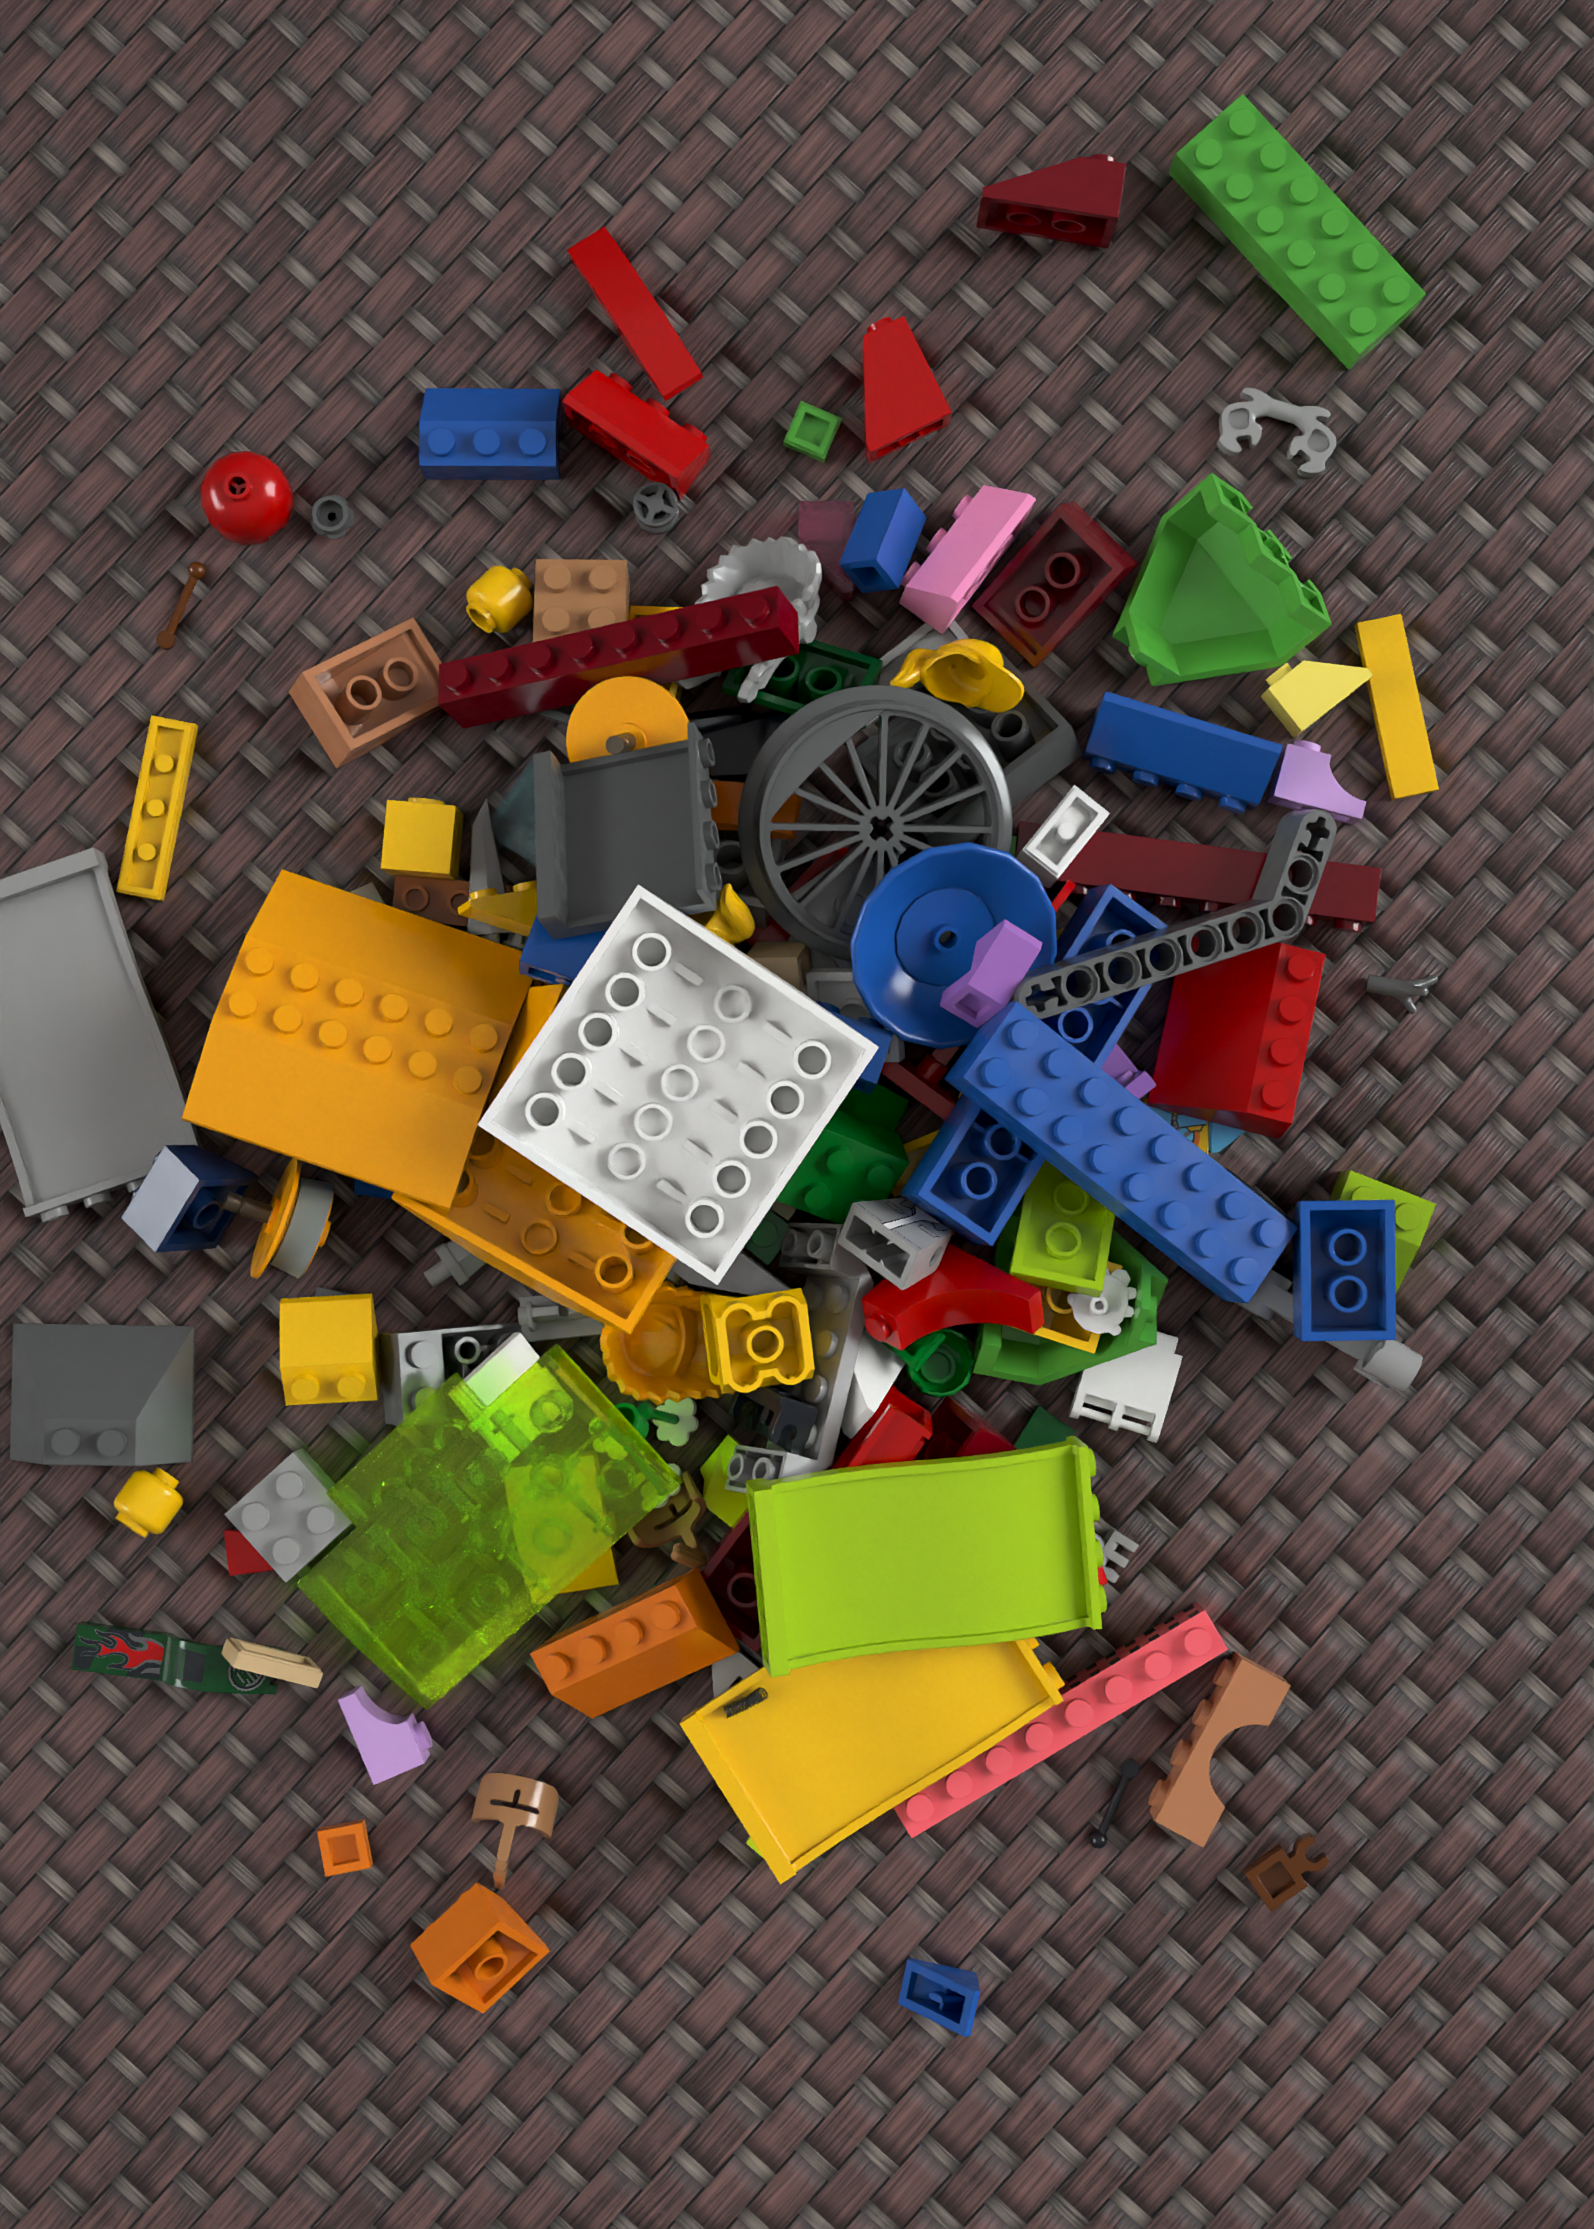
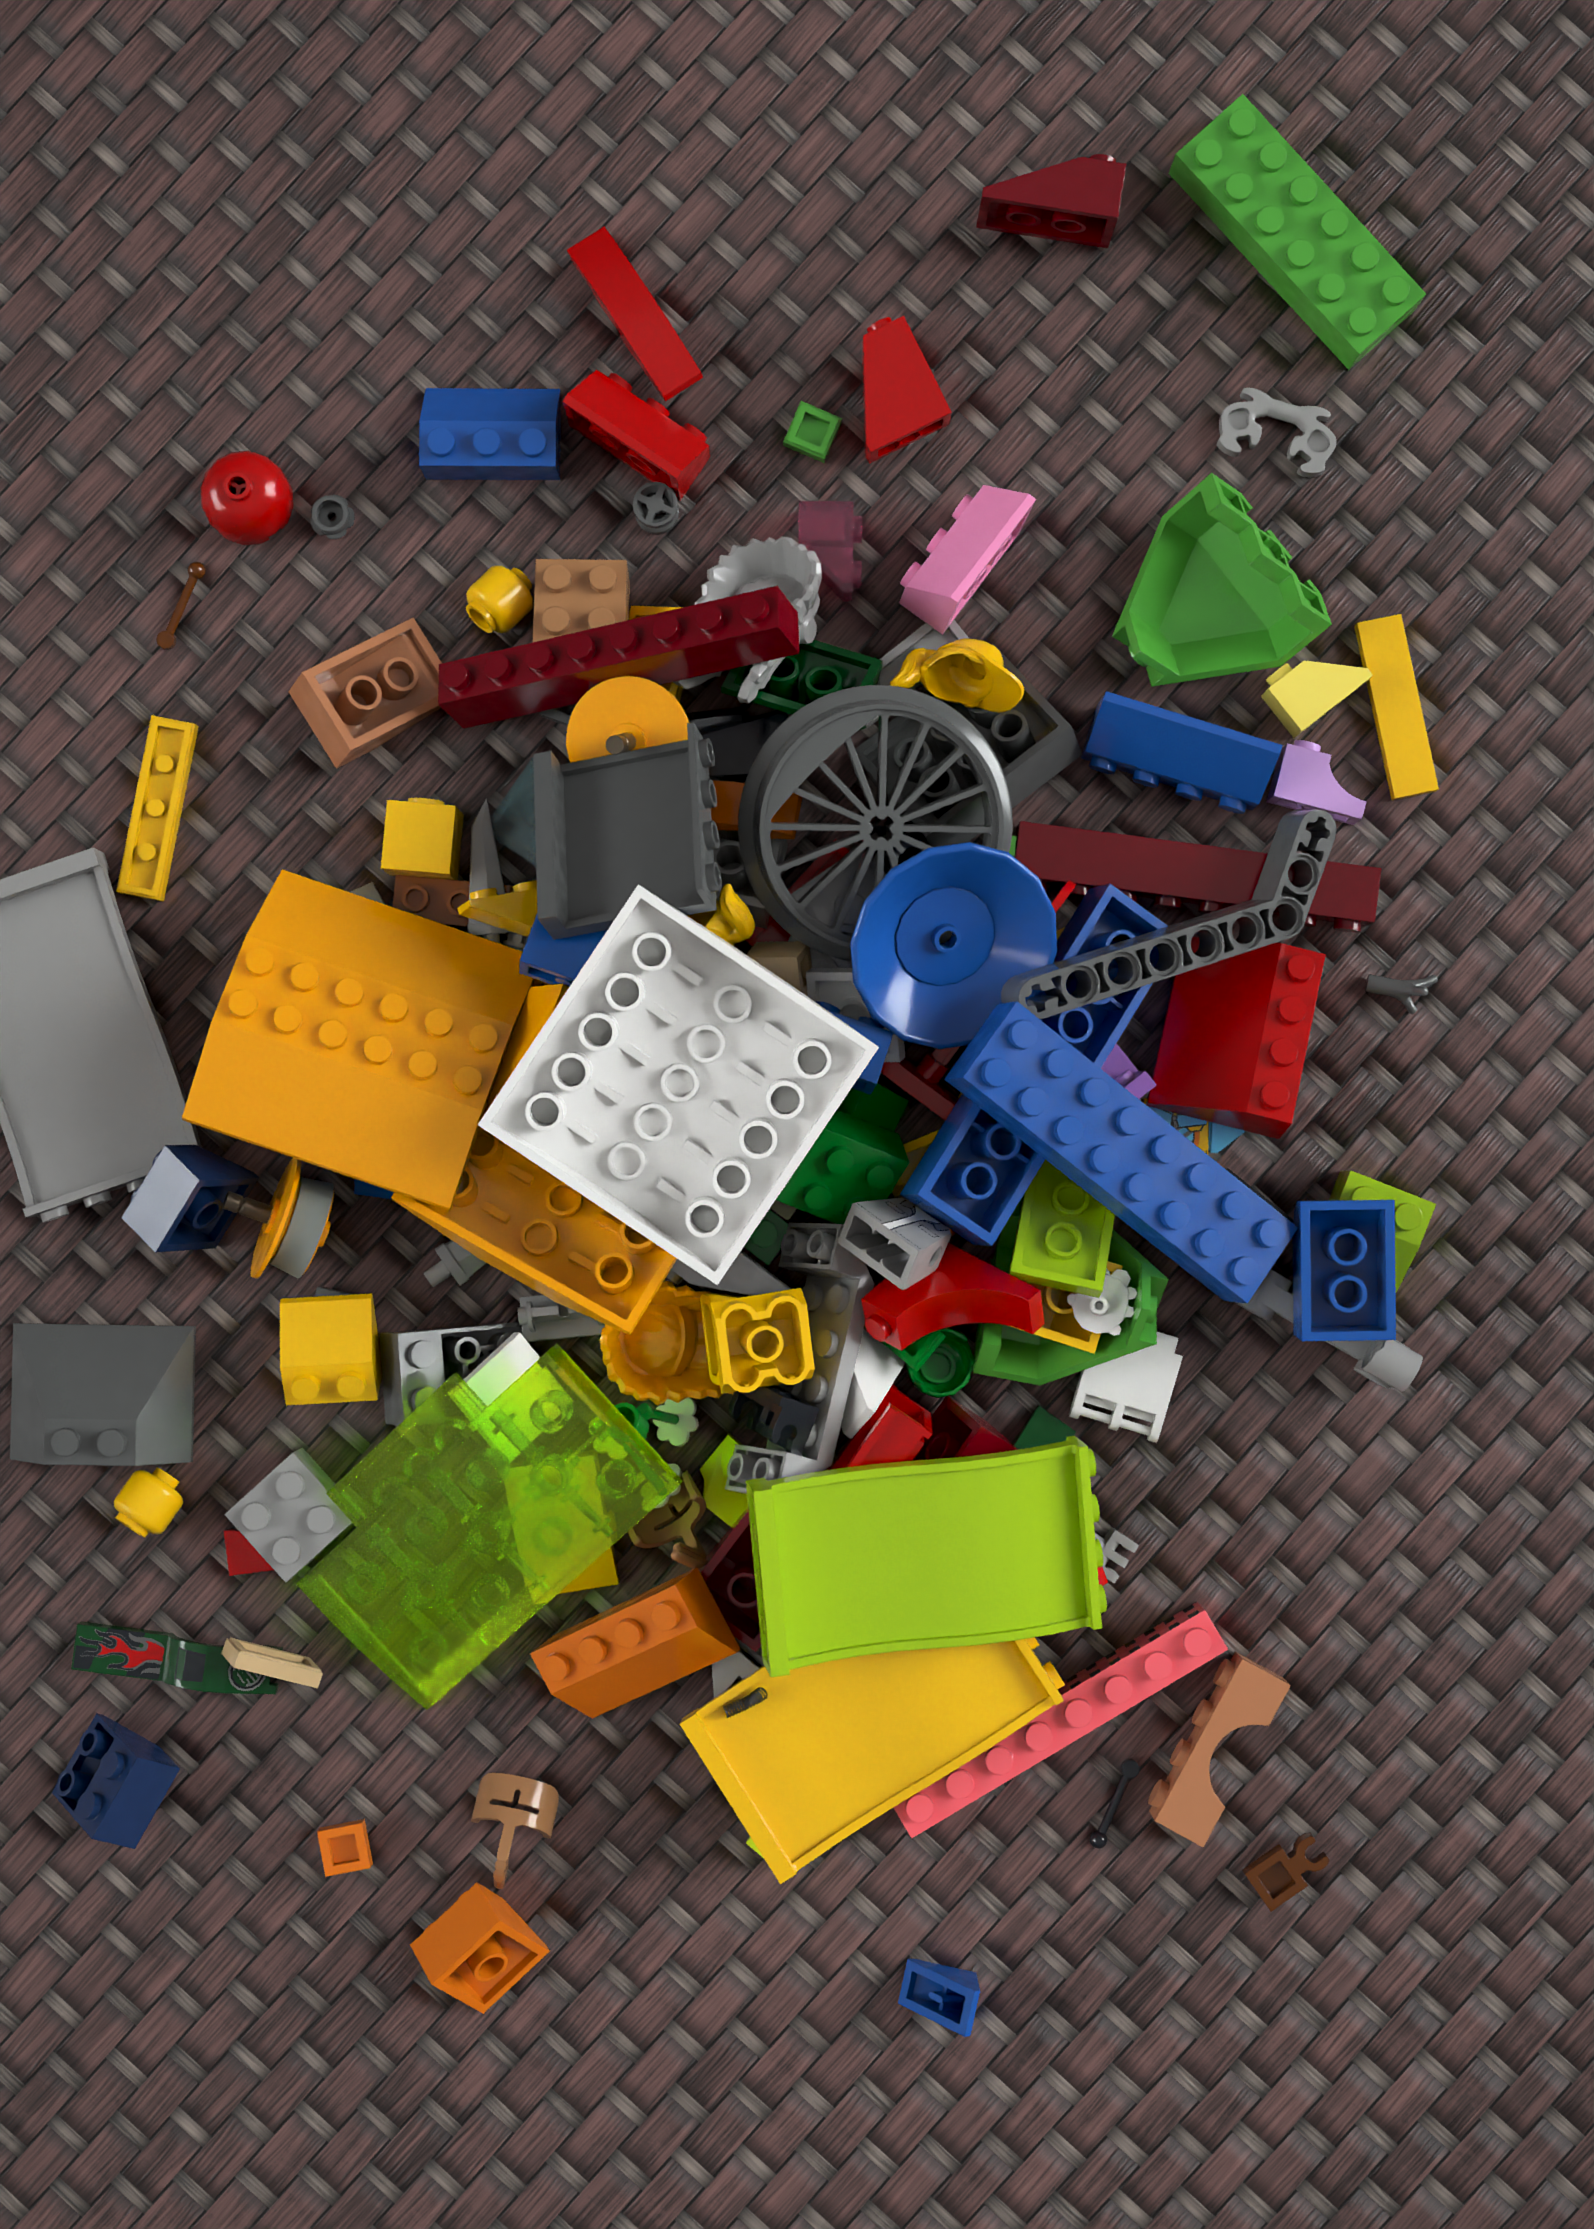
lavender arch [338,1685,433,1785] -> none
blue brick [839,488,927,593] -> none
medium lavender slope [940,919,1042,1028] -> none
dark red slope [972,501,1138,668] -> none
white slope [1016,785,1110,888] -> none
none -> dark blue slope [52,1713,180,1849]

